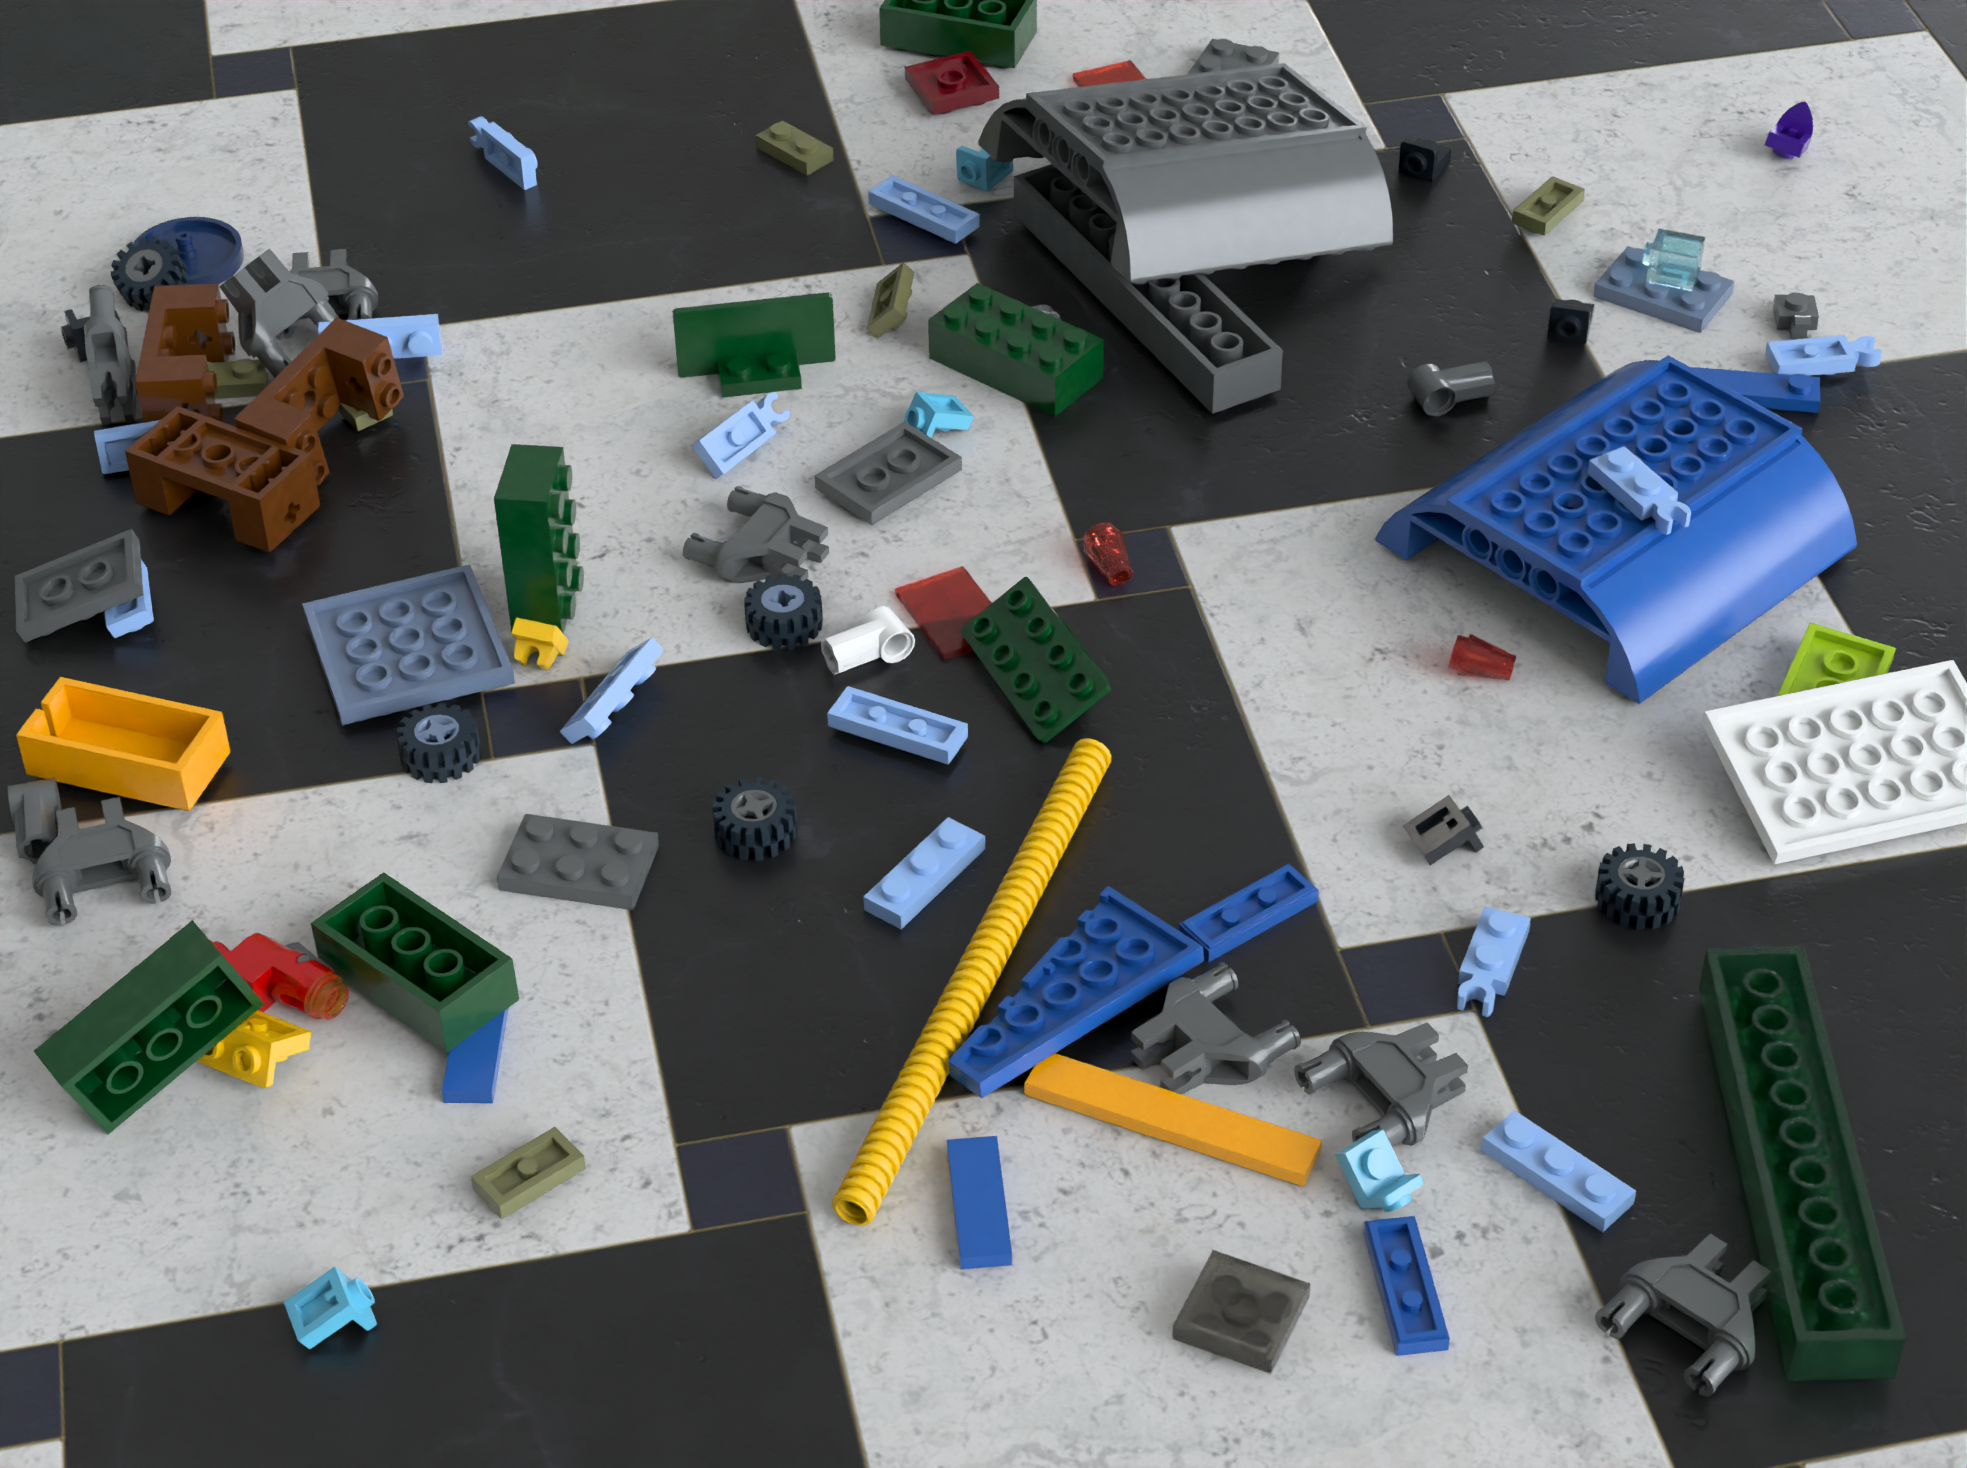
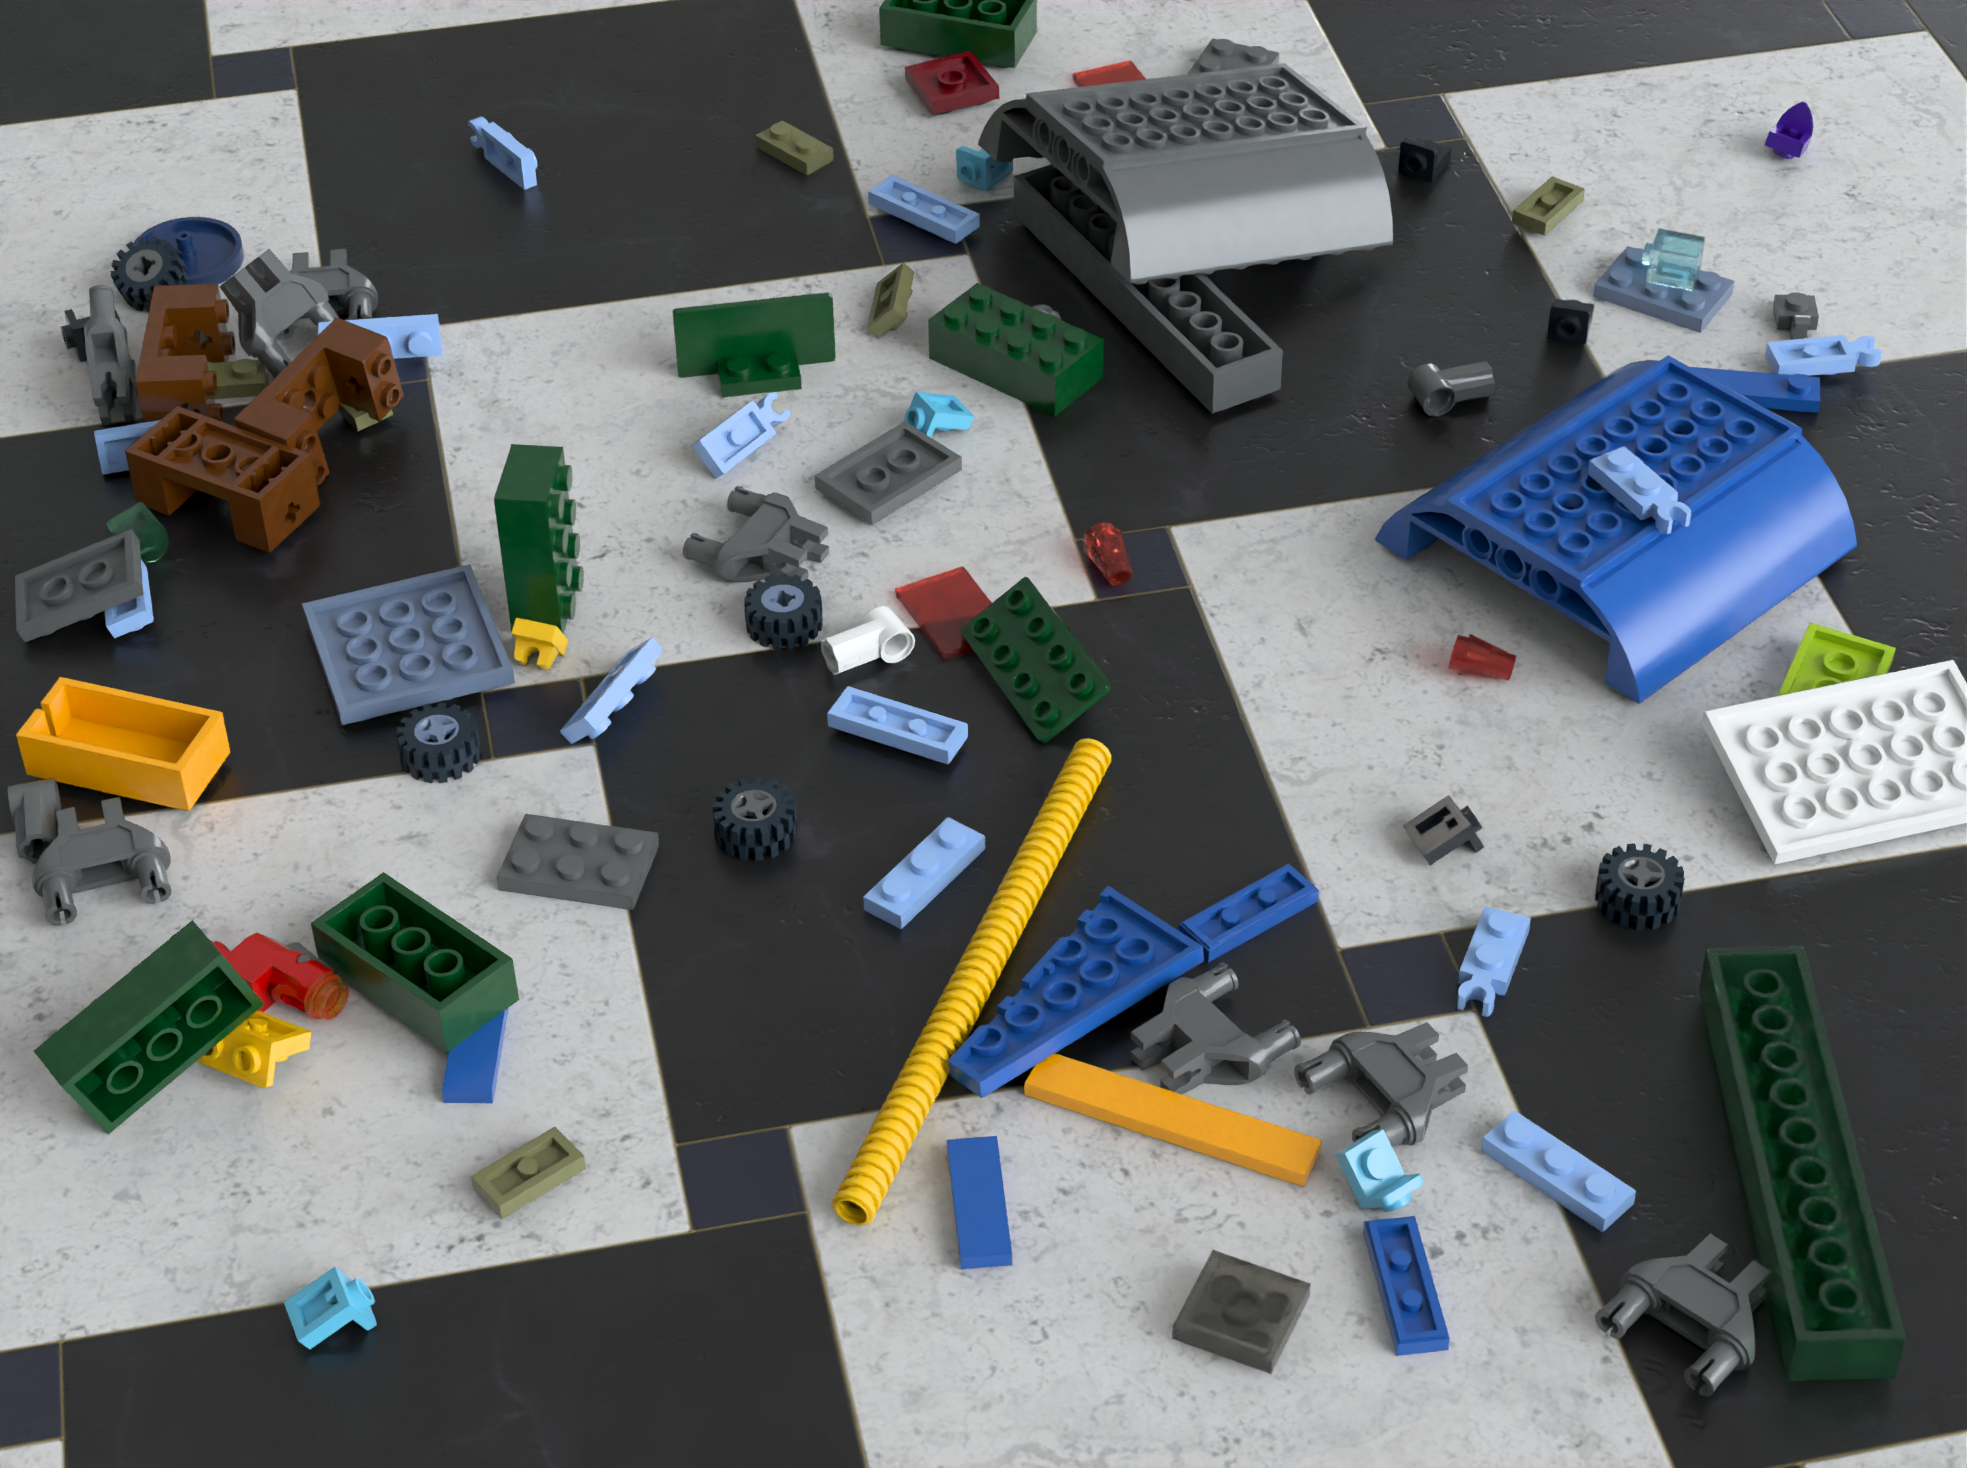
none -> clear green plate [106,501,169,563]

